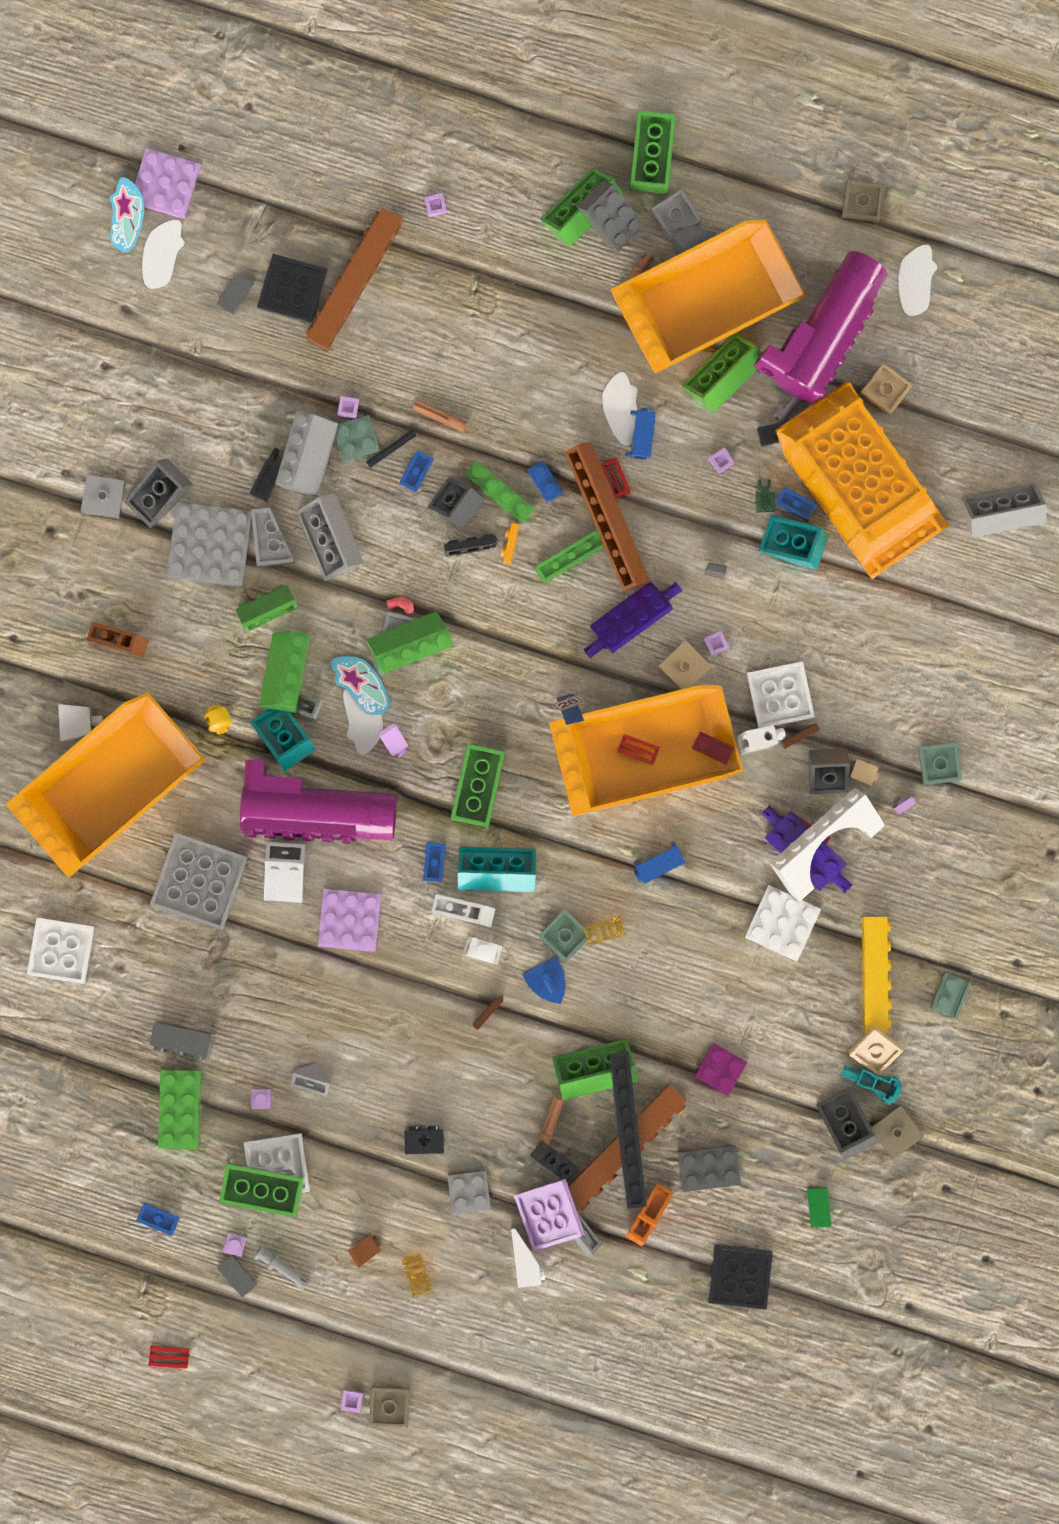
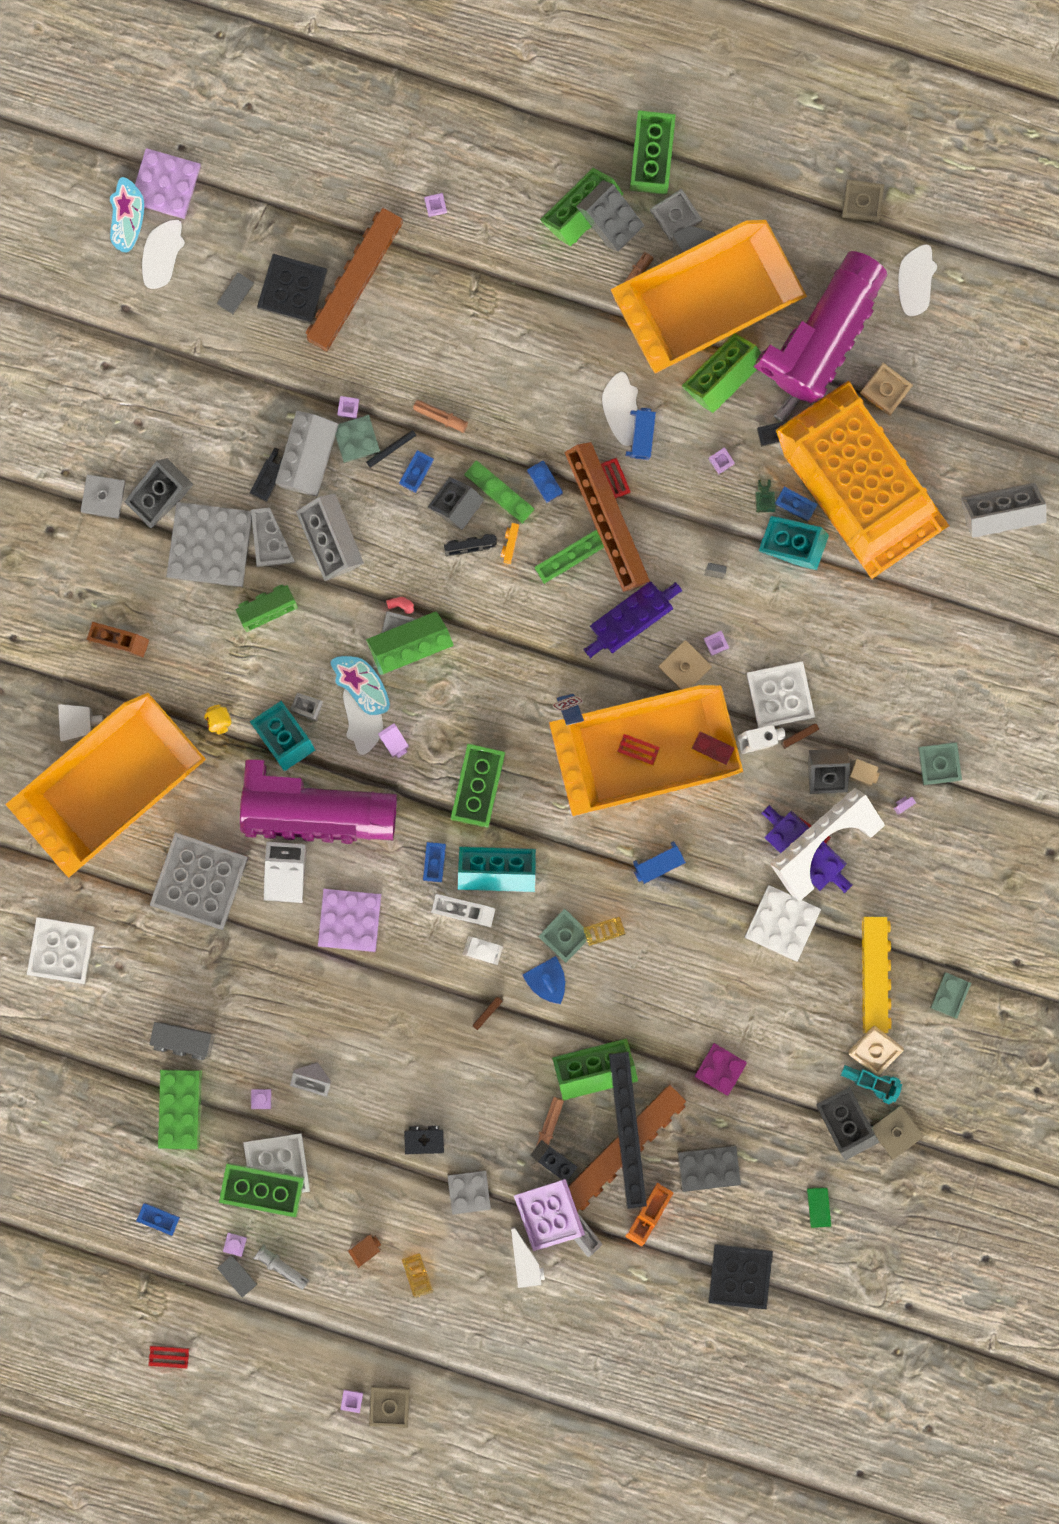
bright green slope [259,631,310,713] -> none

